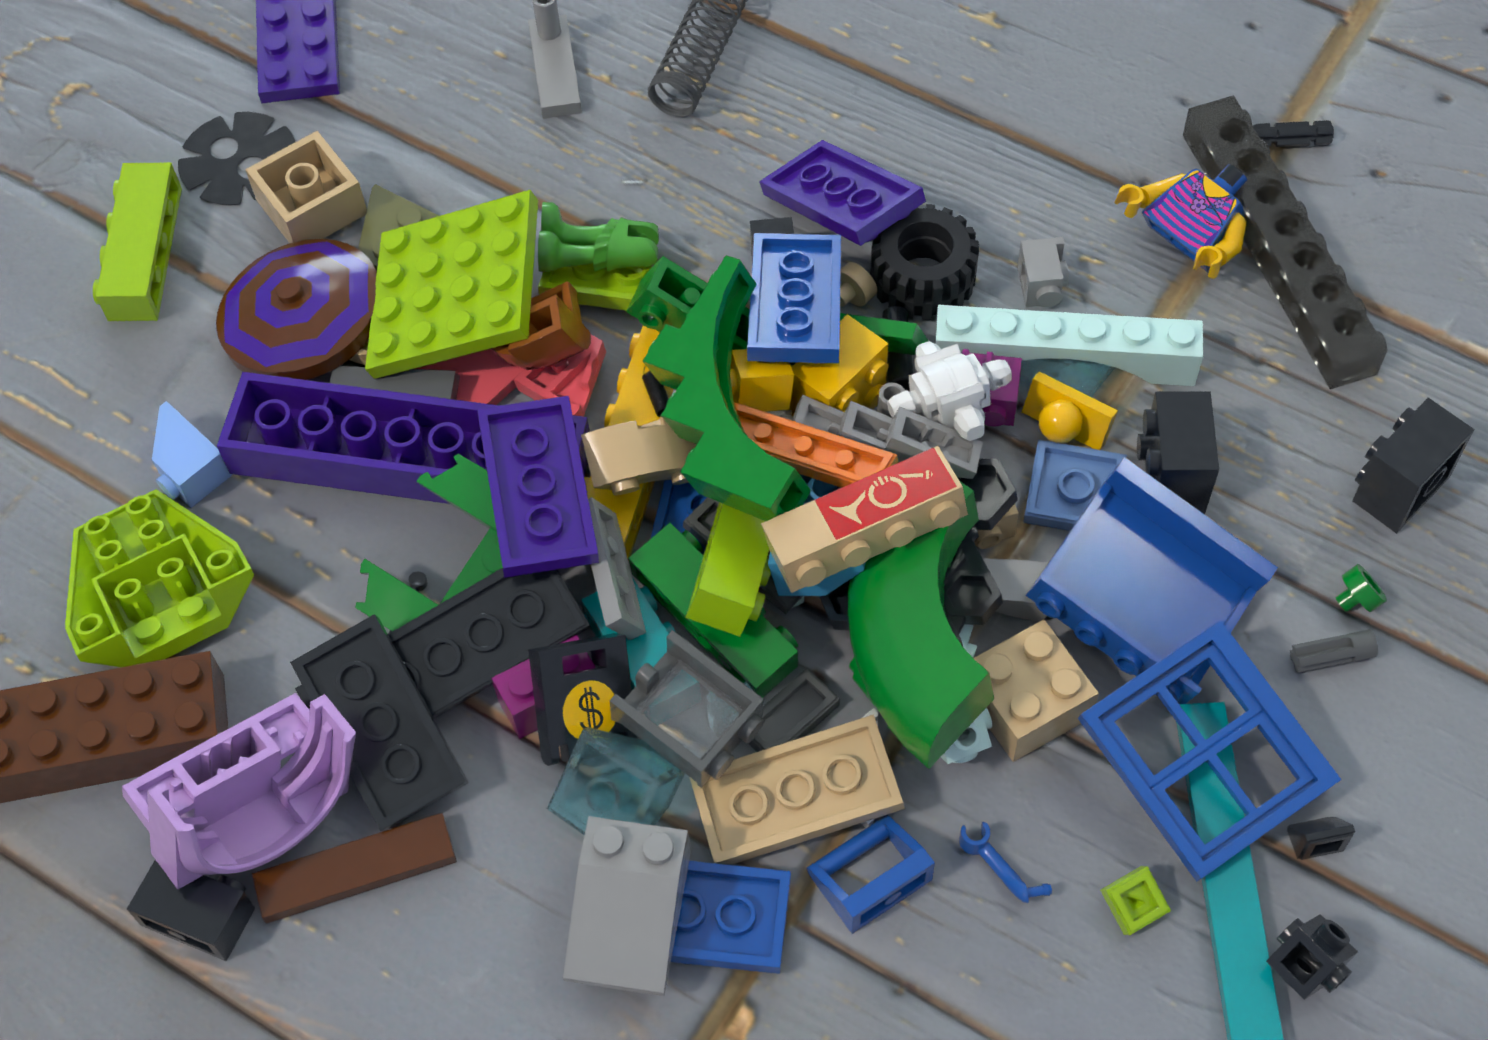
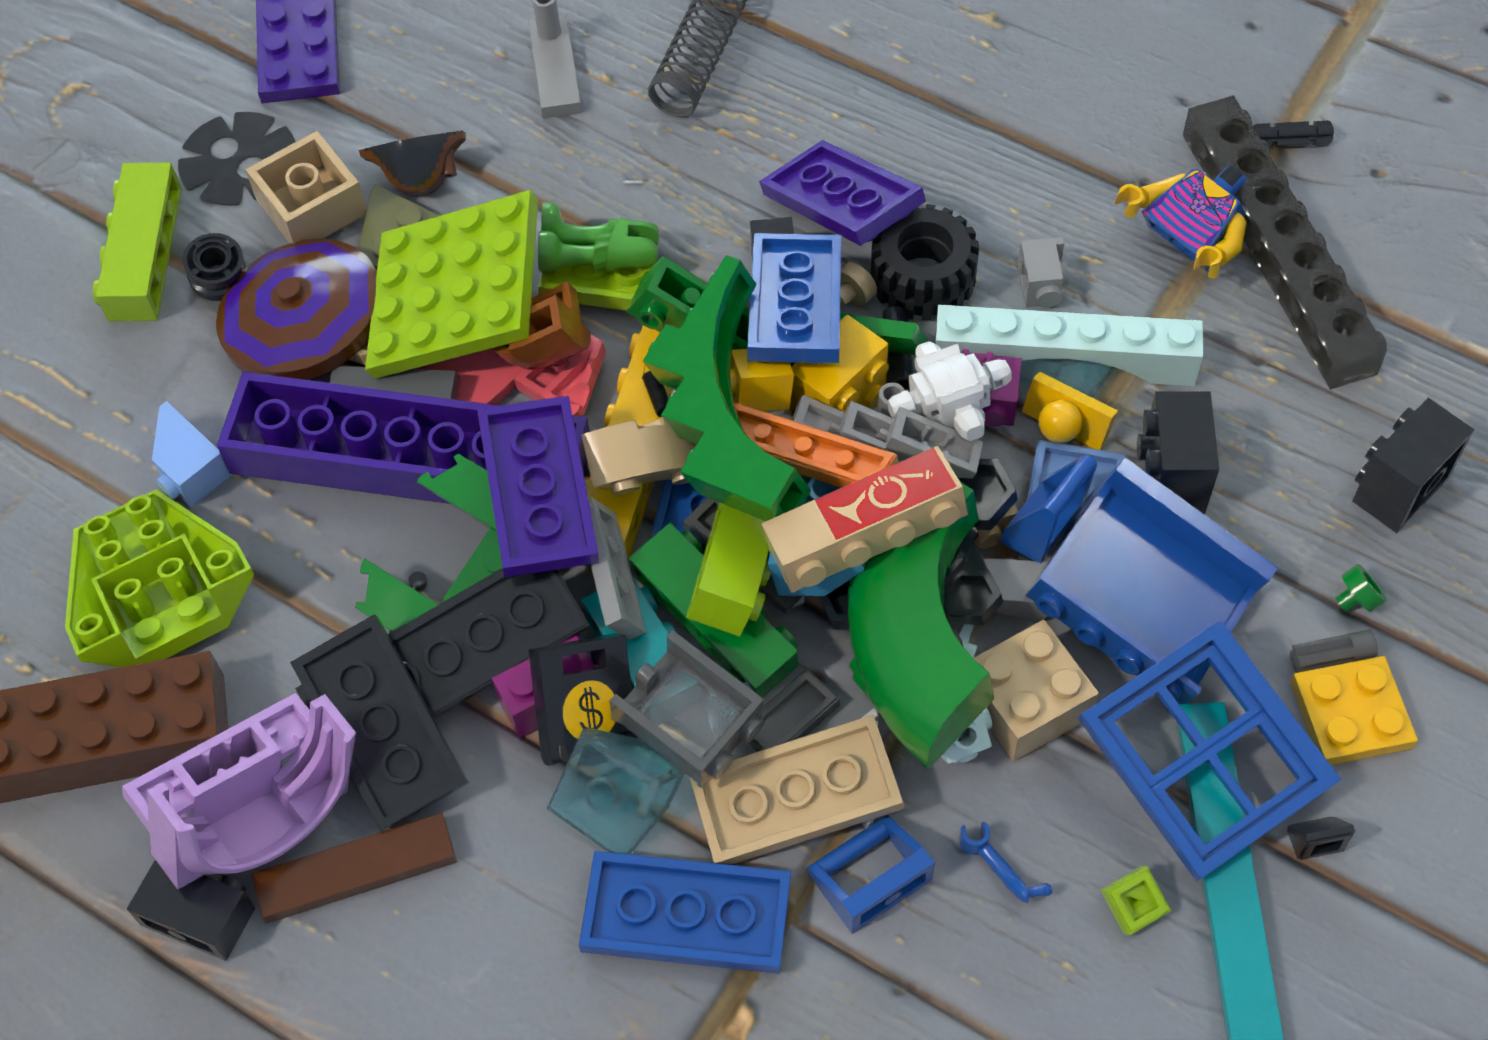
light grey slope [563,816,691,996] -> none
black brick [1266,914,1358,1000] -> none
none -> black wheel [183,233,246,301]
none -> black hat [359,130,466,197]
none -> blue tile [1000,455,1097,564]
none -> yellow plate [1290,656,1418,765]

